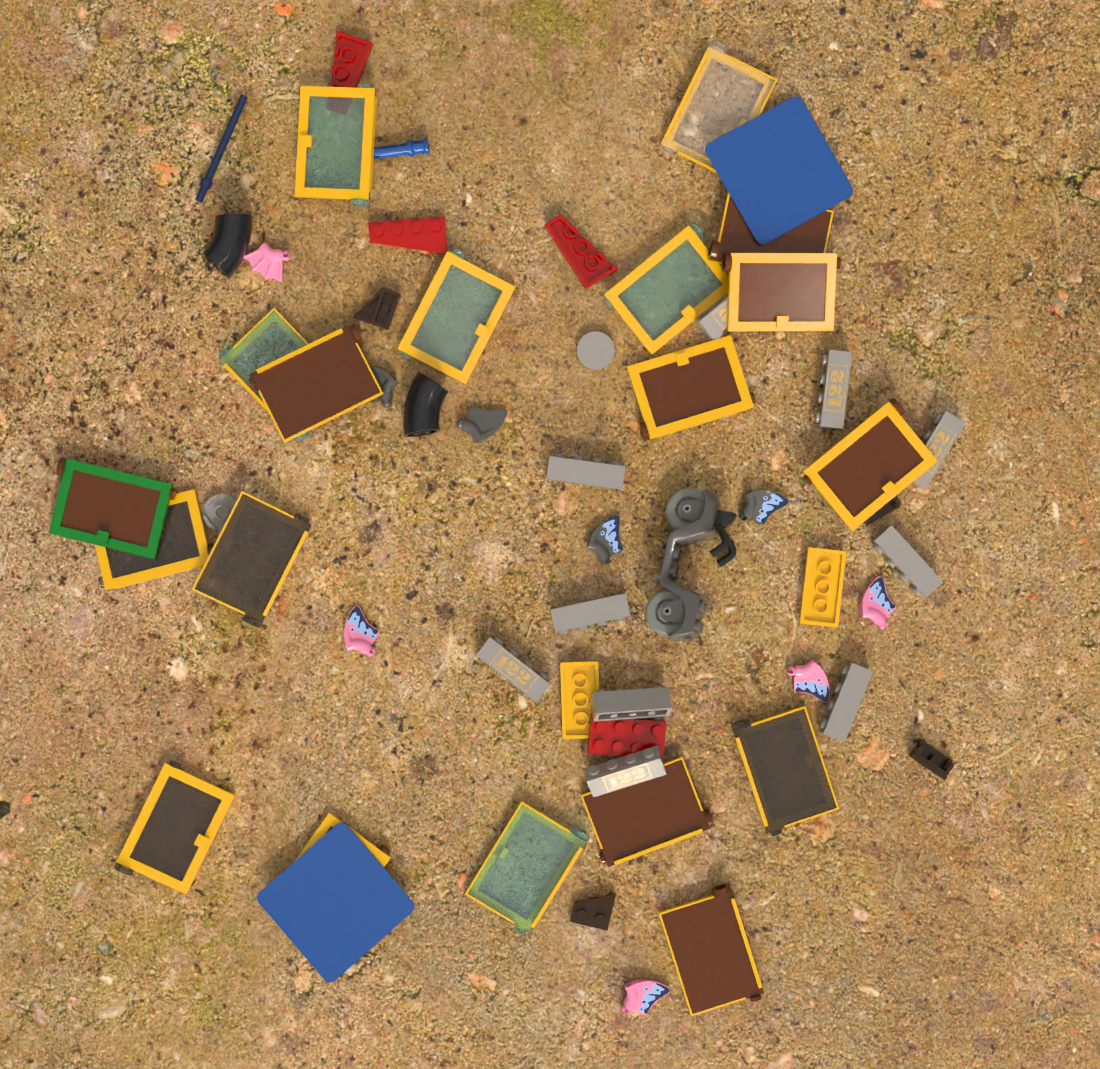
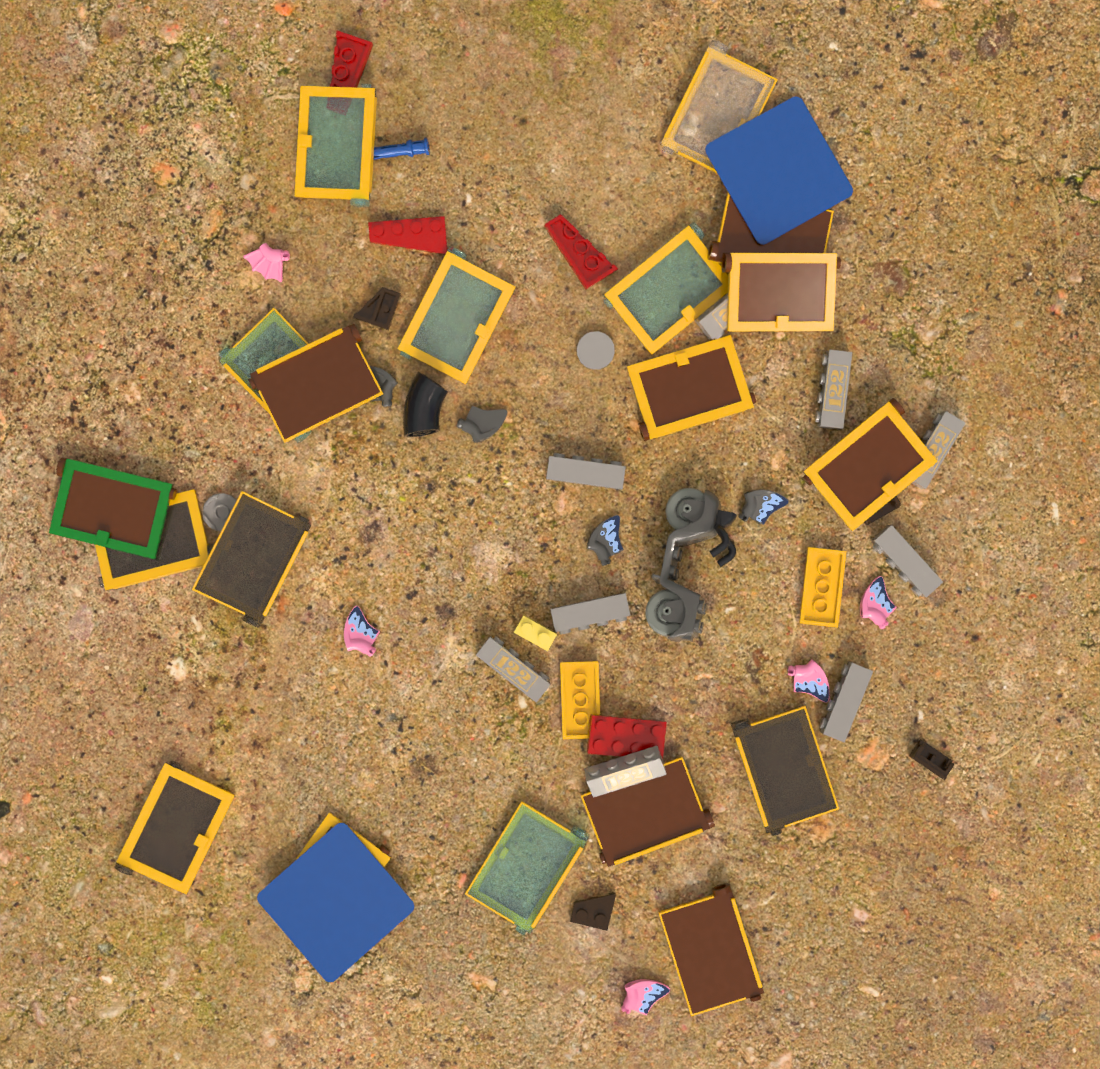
dark blue bar [195,95,248,203] -> none
black brick [202,214,252,279] -> none
light grey brick [590,686,672,722] -> none
none -> light yellow brick [514,615,557,651]

